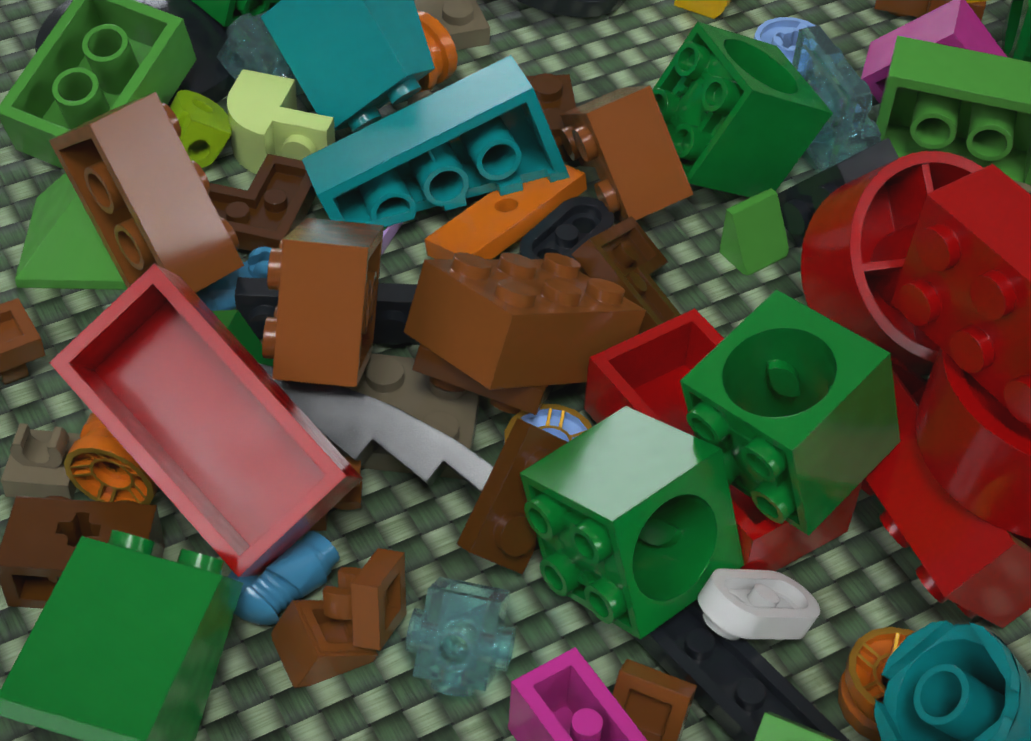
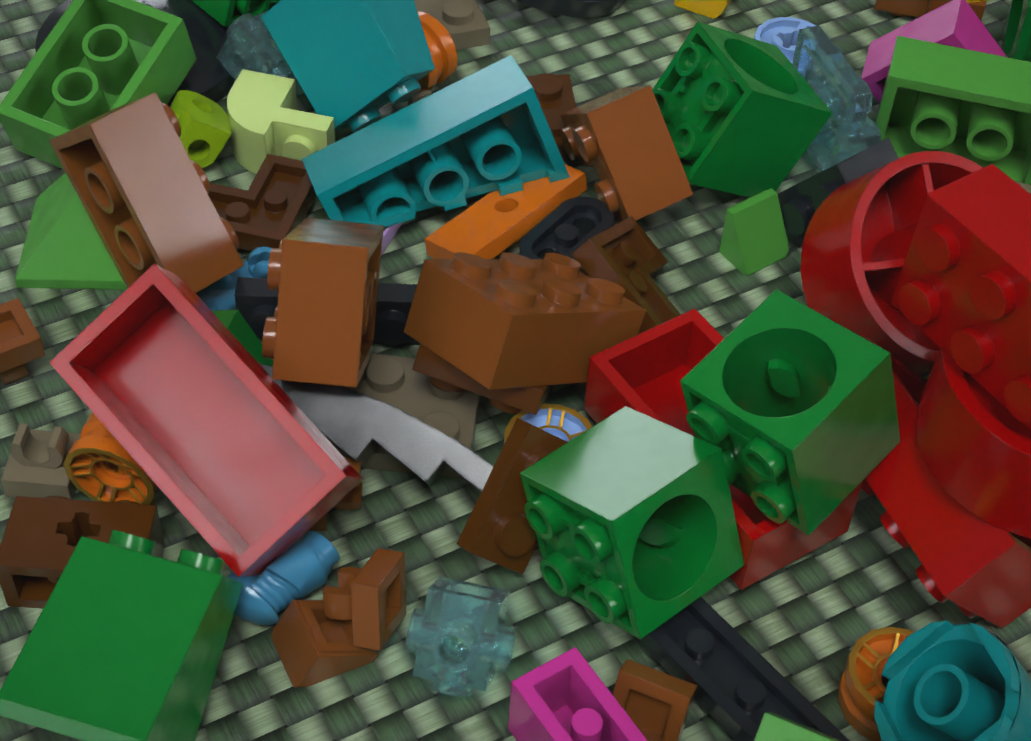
white plate [698,568,820,640] -> none

